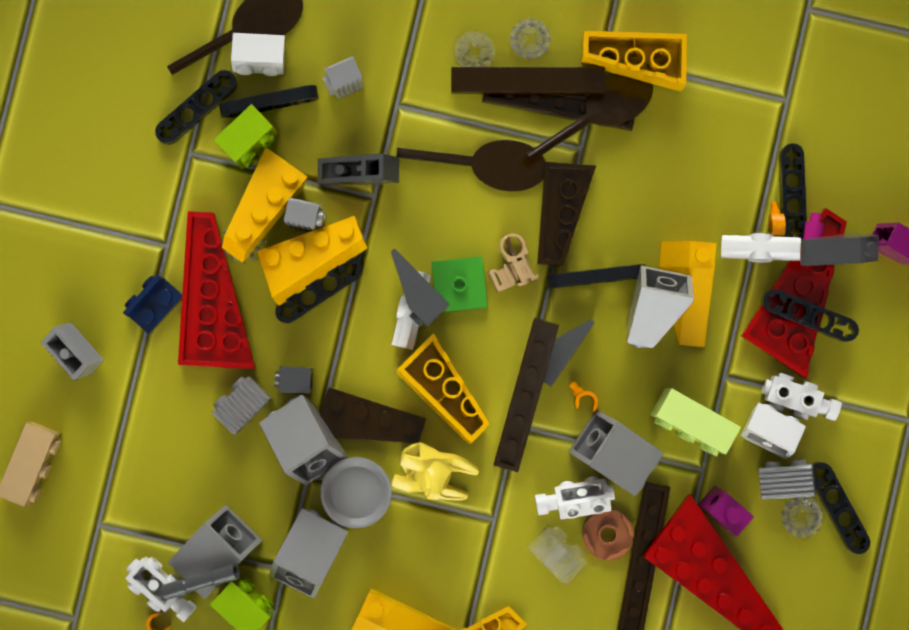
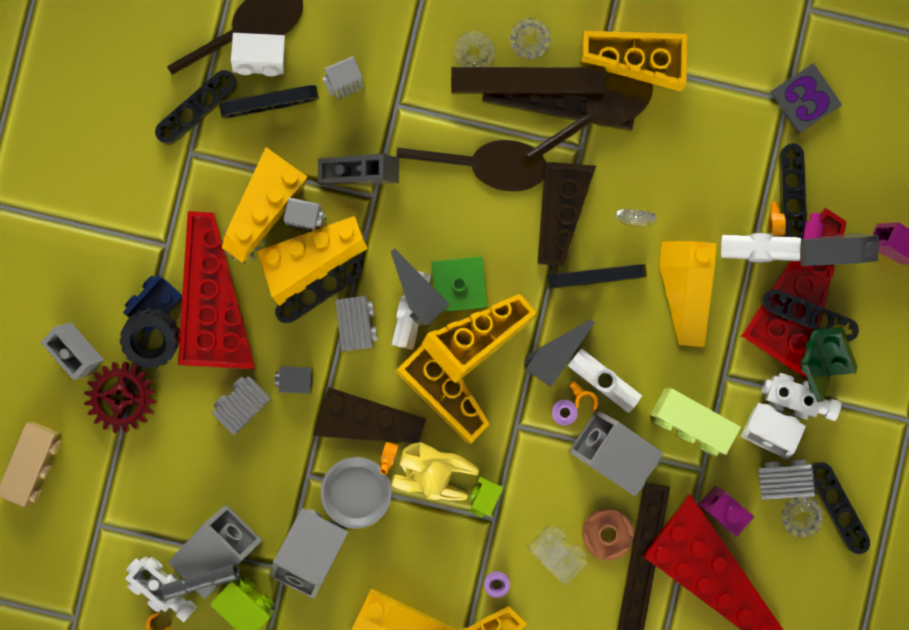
lime brick [214,104,279,169] -> none
light grey slope [260,395,348,485] -> none
tan piece [487,233,539,293] -> none
dark brown tile [493,318,560,472] -> none
white brick [535,476,615,520] -> none
slope [627,266,694,348] -> none
none -> dark red gear [84,362,157,433]
none -> black tyre [120,308,180,368]
none -> light grey brick [335,296,378,352]
none -> light orange piece [379,441,399,475]
none -> yellow wedge [421,294,537,384]
none -> lime brick [469,475,503,518]
none -> lavender plate [484,571,510,598]
none -> lavender plate [552,400,578,425]
none -> white piece [567,348,642,413]
none -> clear gear [615,209,657,227]
none -> dark grey tile [770,63,842,134]
none -> dark green bracket [801,327,858,402]

